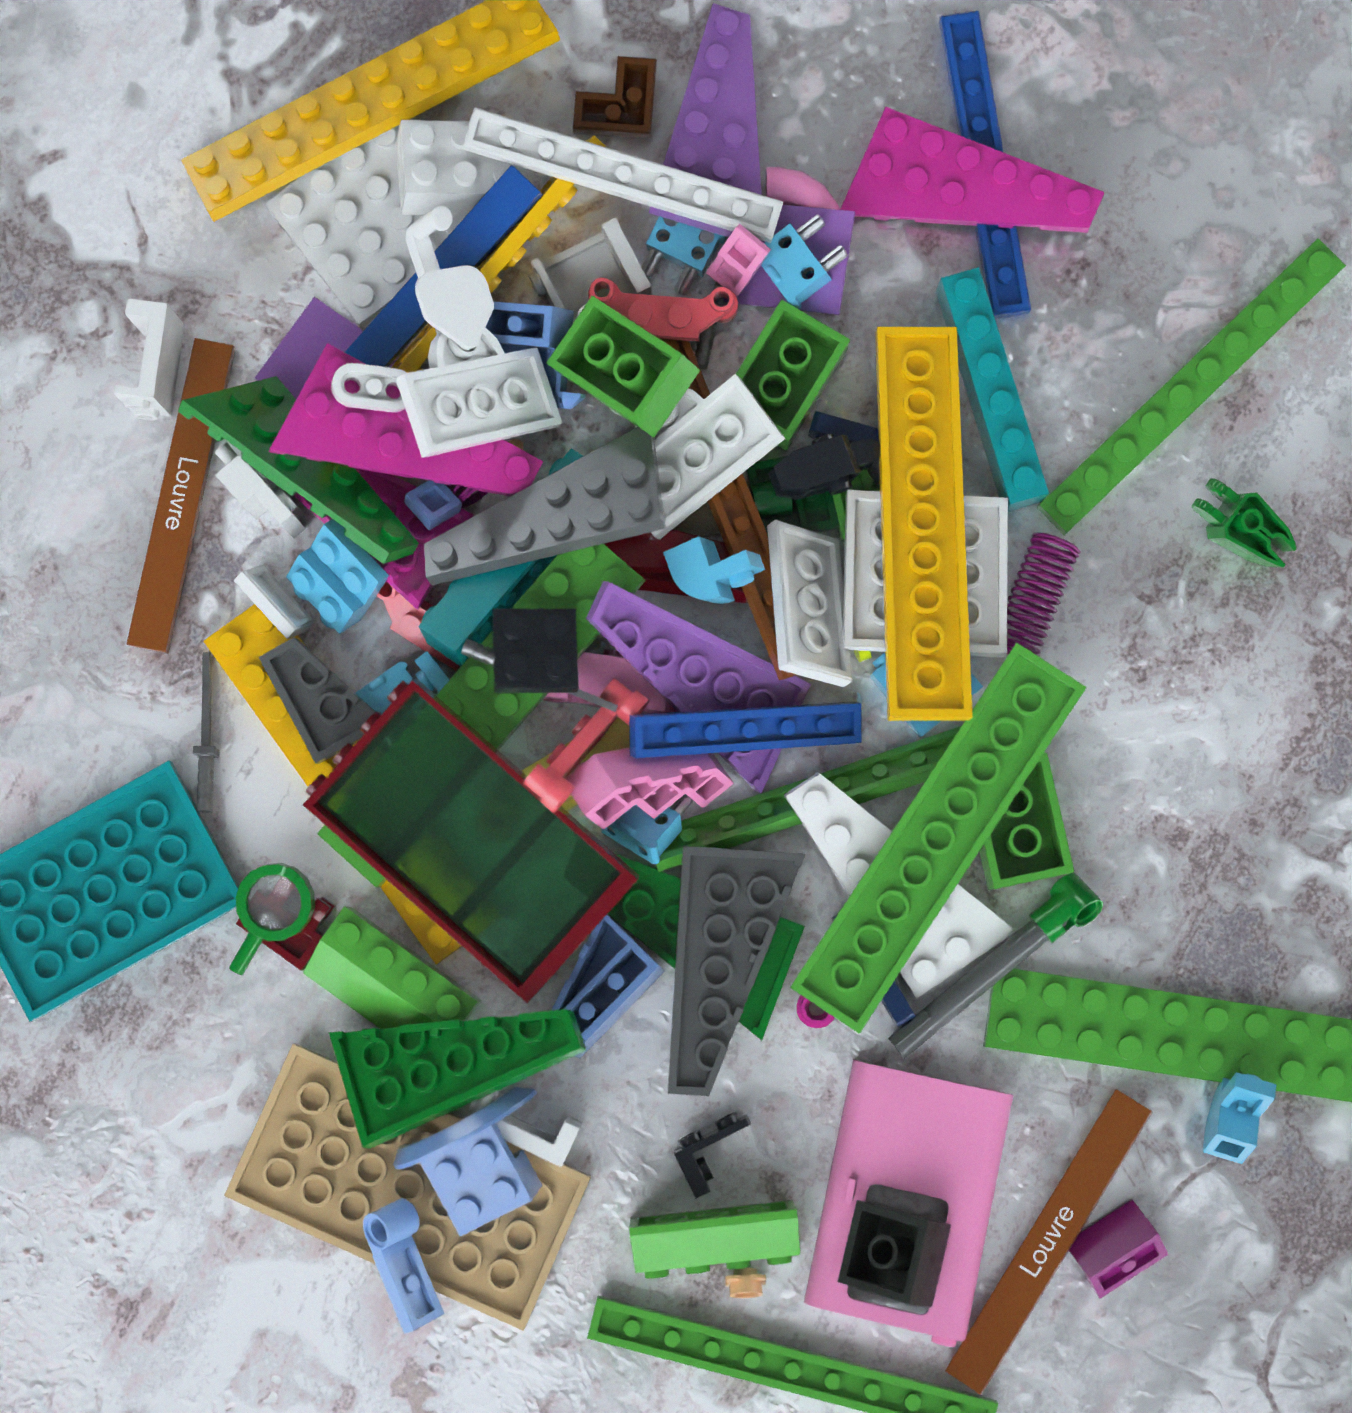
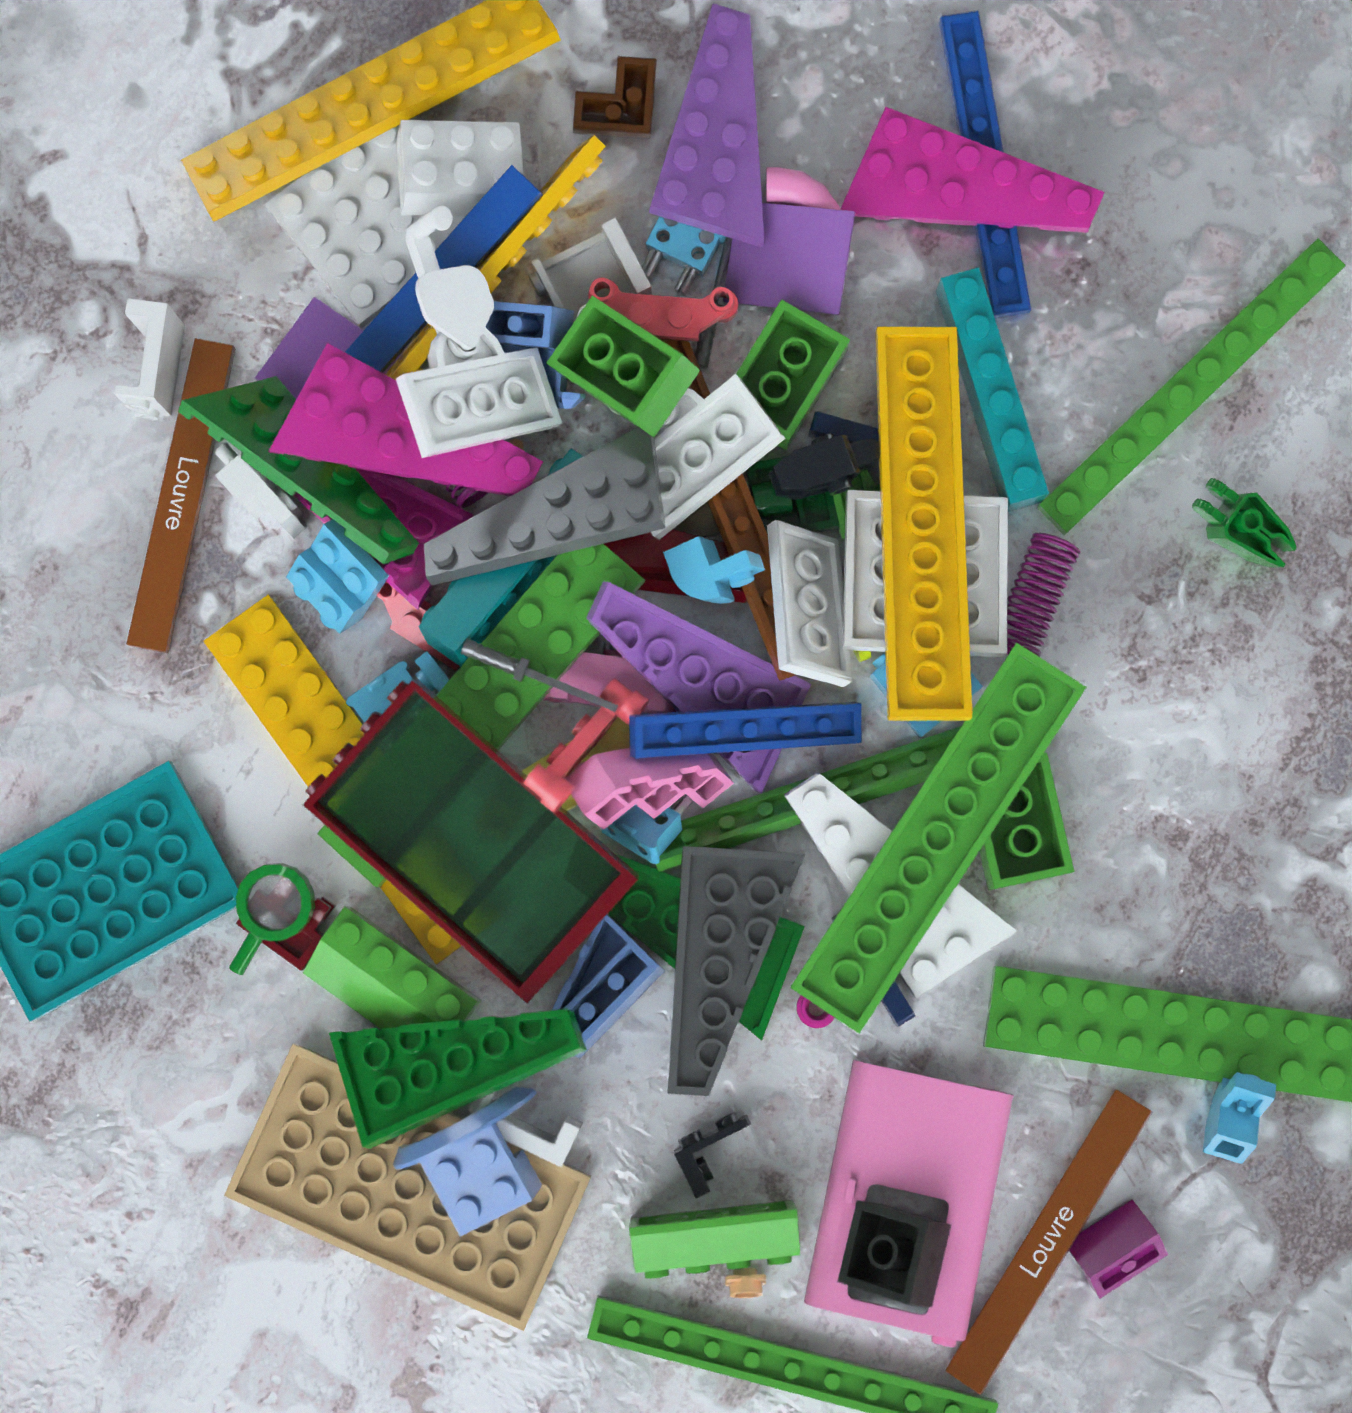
flat silver sword [193,652,220,813] -> none
white tile [234,565,315,639] -> none
dark grey wing [259,637,375,764] -> none
white plate [331,363,407,412] -> none
light blue plate [363,1198,444,1334] -> none
medium blue plate [404,480,462,530] -> none
white tile [463,107,783,243] -> none
black plate [492,608,578,693] -> none
bright pink slope [706,224,771,297] -> none
medium azure piece [761,214,848,309] -> none
dark grey piece [888,873,1104,1059] -> none

